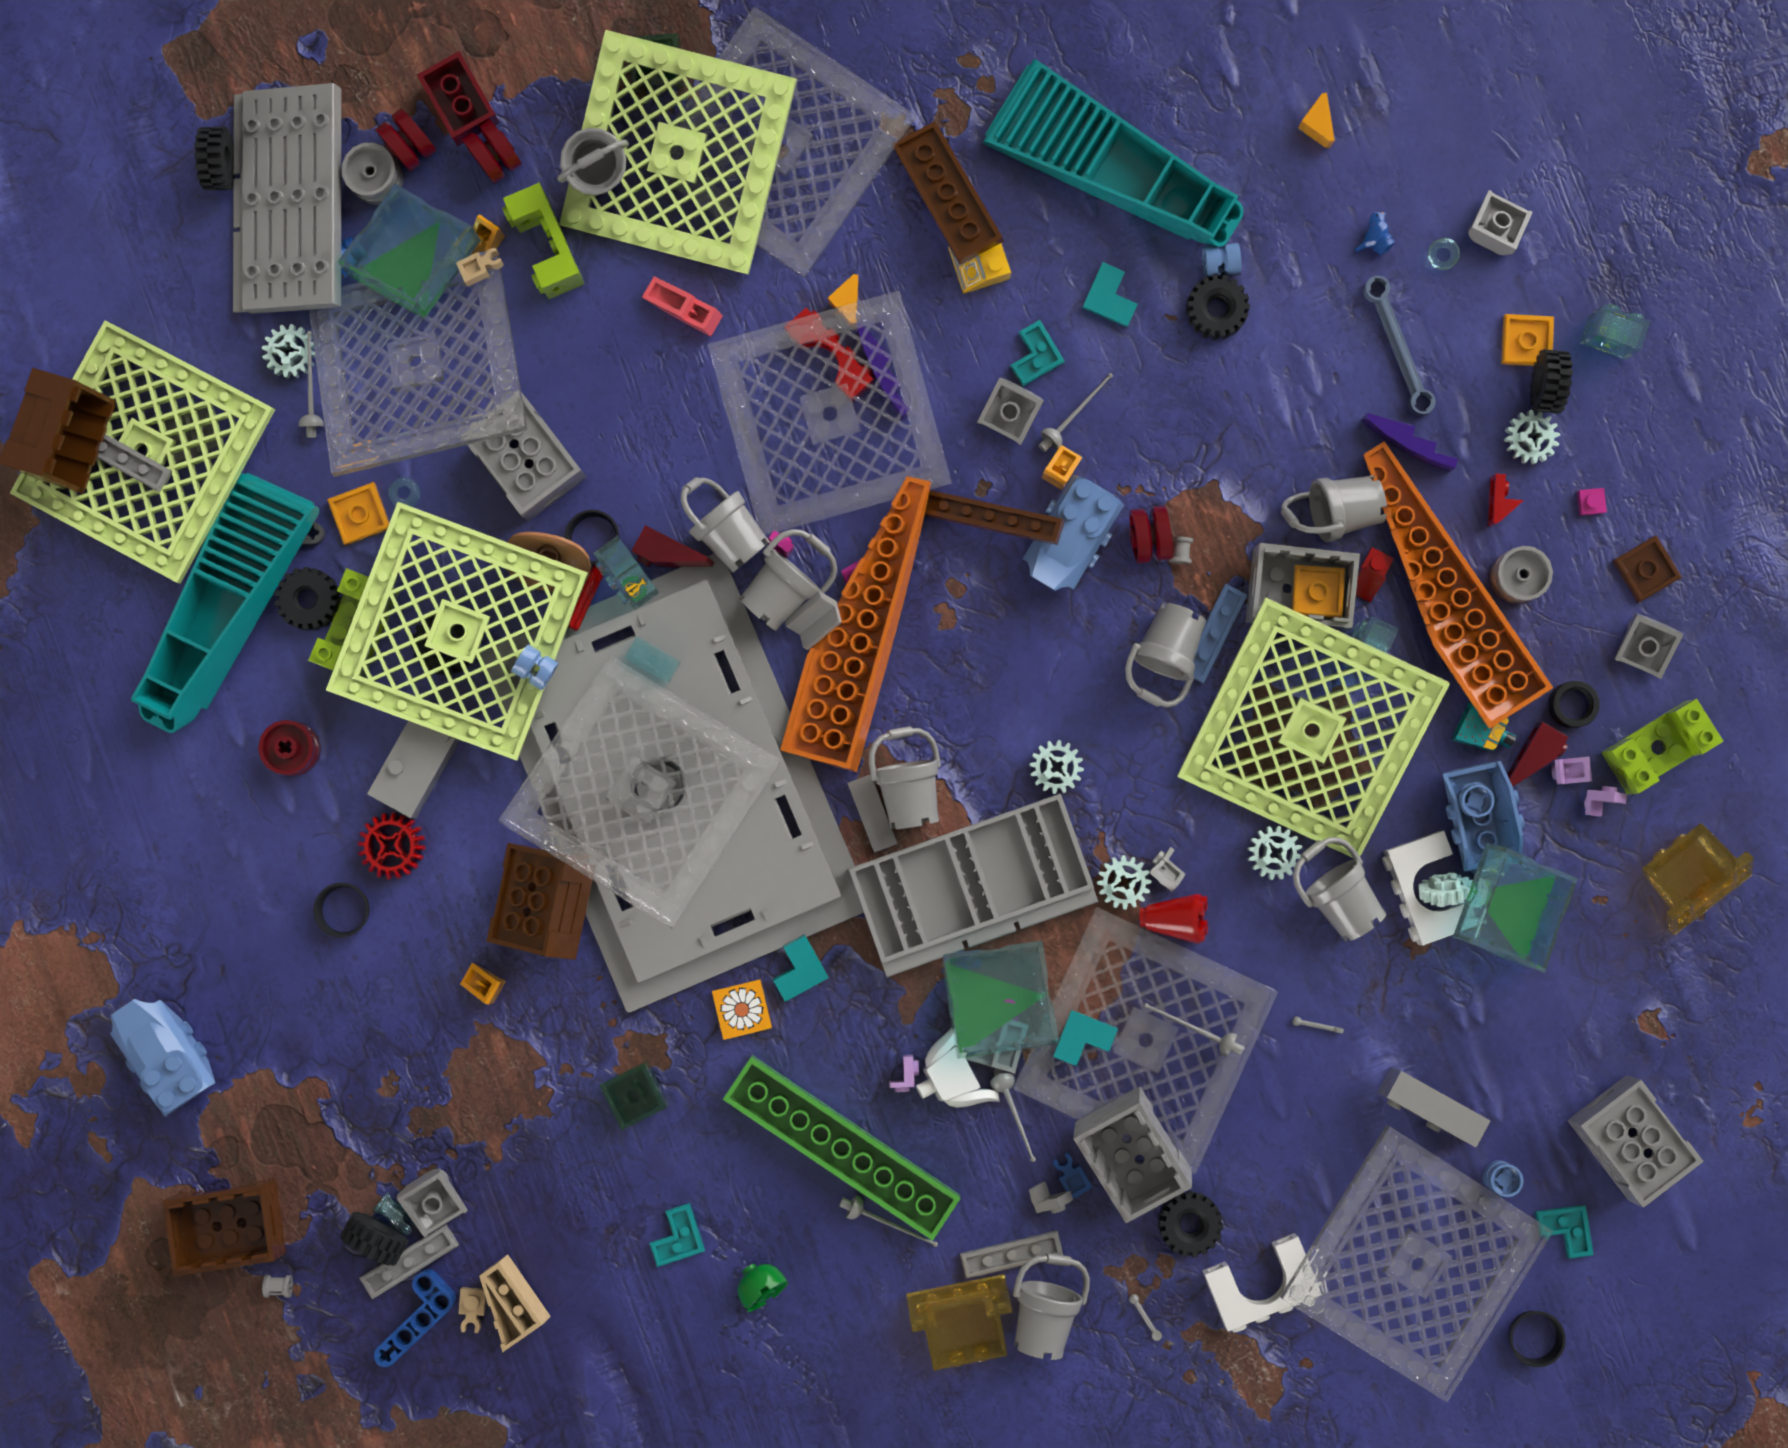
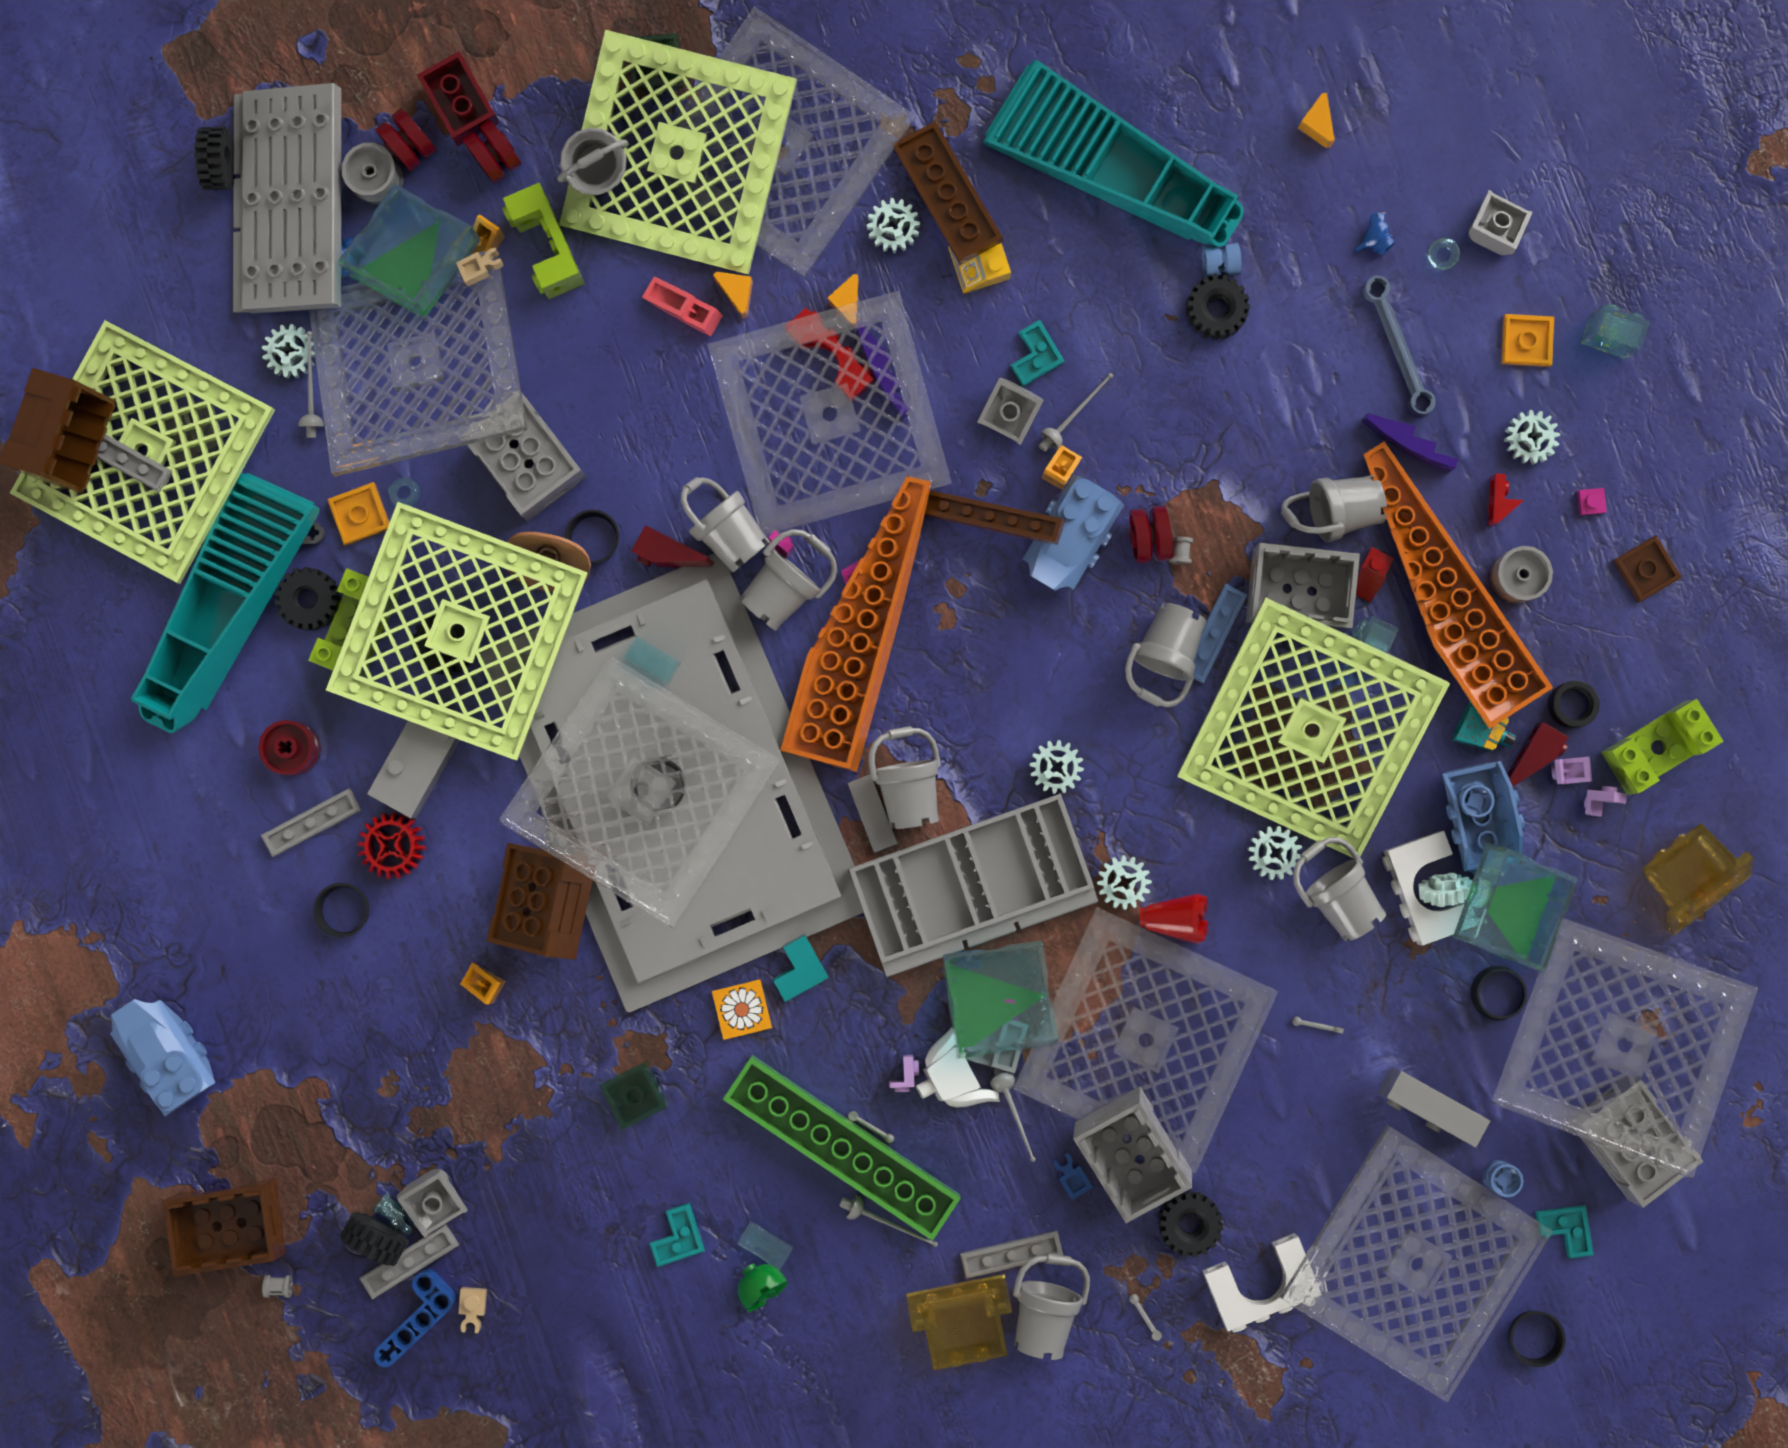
tan wedge [479,1255,551,1352] -> none
medium blue wheel [511,644,559,690] -> none
red axle [568,563,606,631] -> none
clear light blue brick [593,535,659,610] -> none
light grey panel [785,591,842,650] -> none
light grey bracket [1029,1182,1073,1214] -> none
teal tile [1053,1010,1118,1066] -> none
teal tile [1082,262,1137,328] -> none
light grey sword [1144,1003,1244,1058] -> none
light grey bracket [1149,847,1186,892] -> none
light orange tile [1292,565,1345,618] -> none
black tyre [1530,349,1573,414] -> none
light grey slope [1614,613,1683,679] -> none
none -> light grey tile [261,788,362,857]
none -> light orange slope [713,272,753,319]
none -> clear light blue plate [737,1221,793,1270]
none -> light grey hinge [848,1111,894,1143]
none -> light aqua gear [867,198,920,253]
none -> black tyre [1471,966,1527,1020]
none -> clear plate [1491,917,1758,1179]

